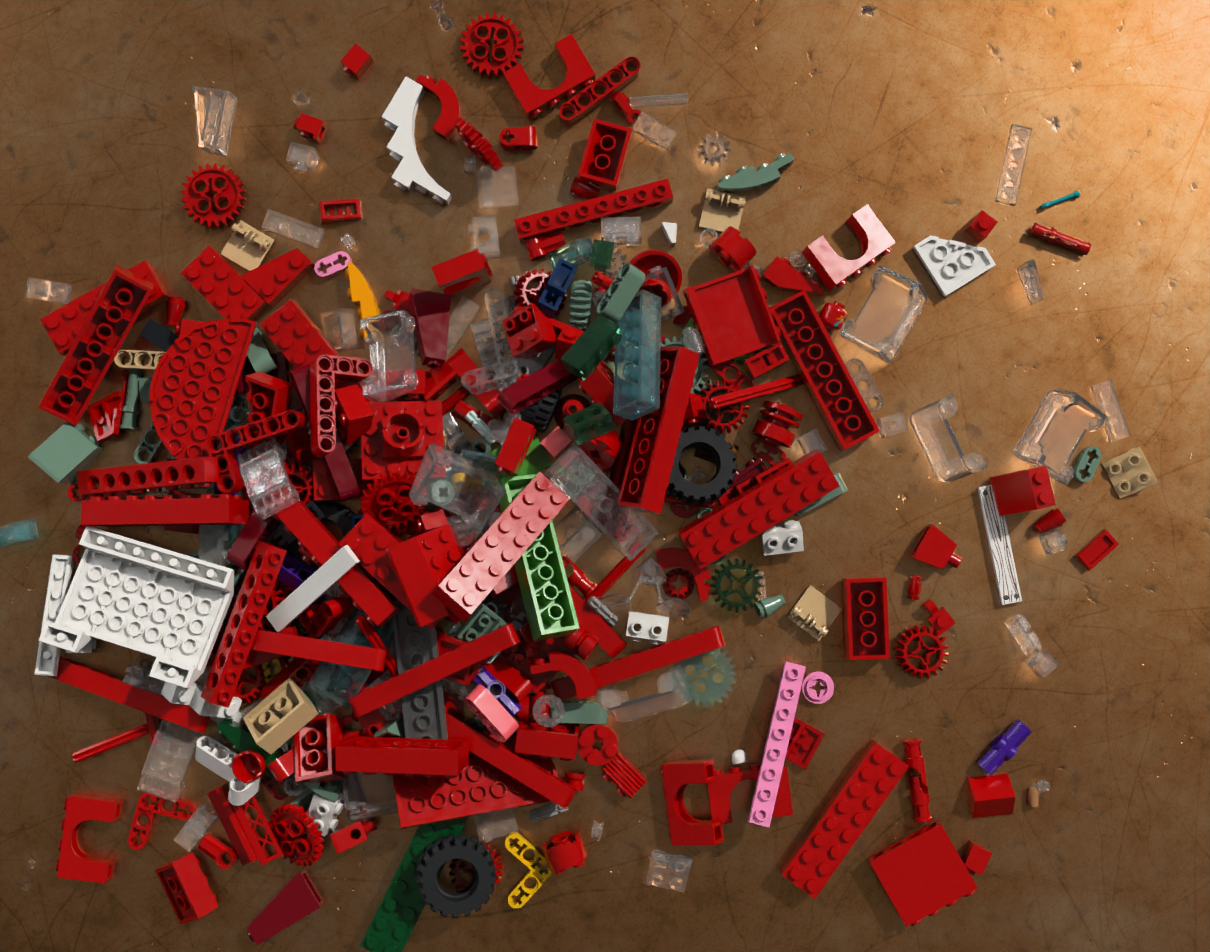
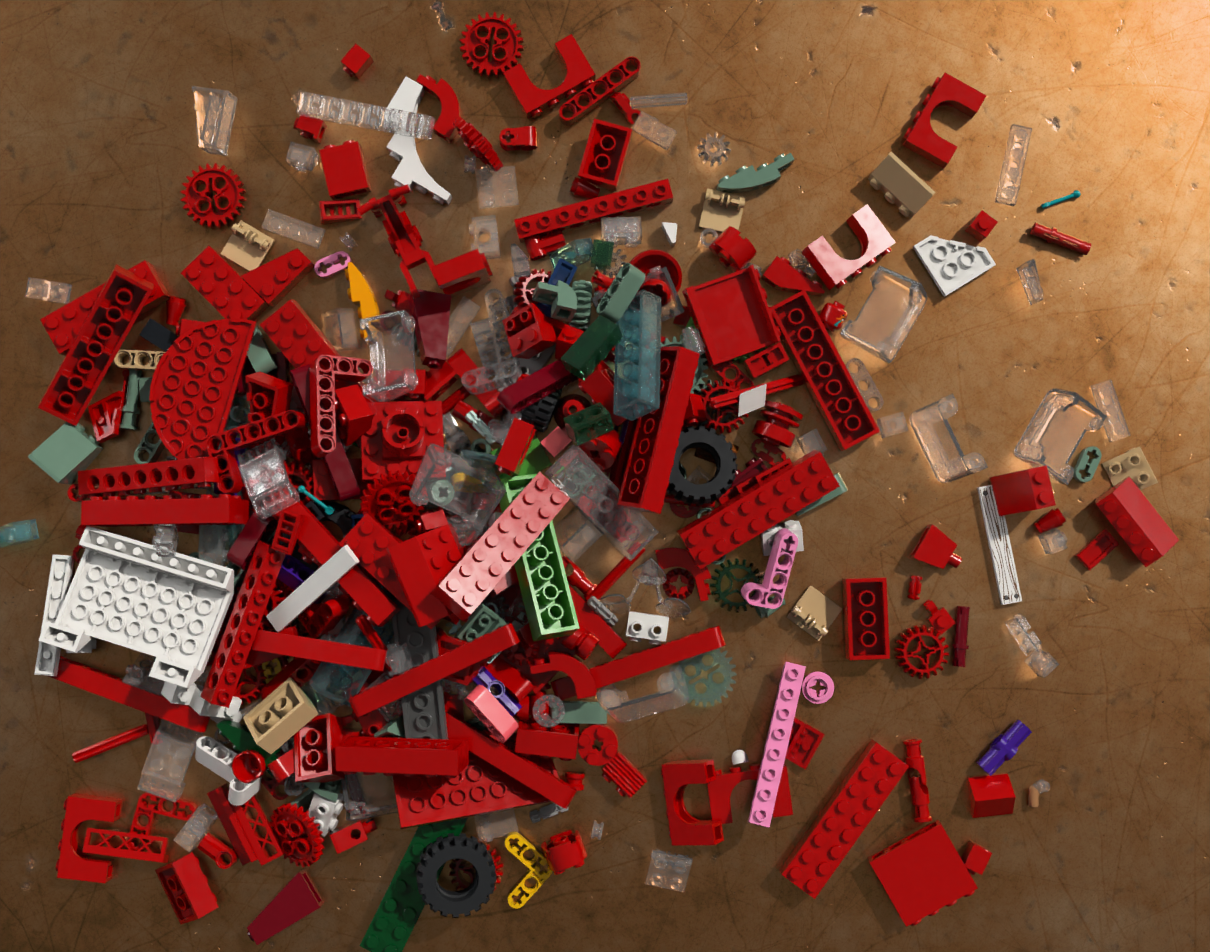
none -> red fence [82,828,169,863]
none -> clear brick [152,524,179,557]
none -> red slope [271,508,306,555]
none -> clear beam [296,92,435,140]
none -> teal hinge [298,485,334,515]
none -> red brick [319,140,371,200]
none -> red piece [357,184,439,299]
none -> clear brick [386,642,414,676]
none -> clear slope [510,243,531,278]
none -> sand green brick [532,280,577,322]
none -> dark purple sticker [614,419,629,444]
none -> white sticker [738,384,767,417]
none -> bright pink beam [741,528,798,609]
none -> tan slope [868,152,936,218]
none -> red arch [903,73,987,169]
none -> dark red pin [952,606,970,667]
none -> red slope [1095,476,1179,568]

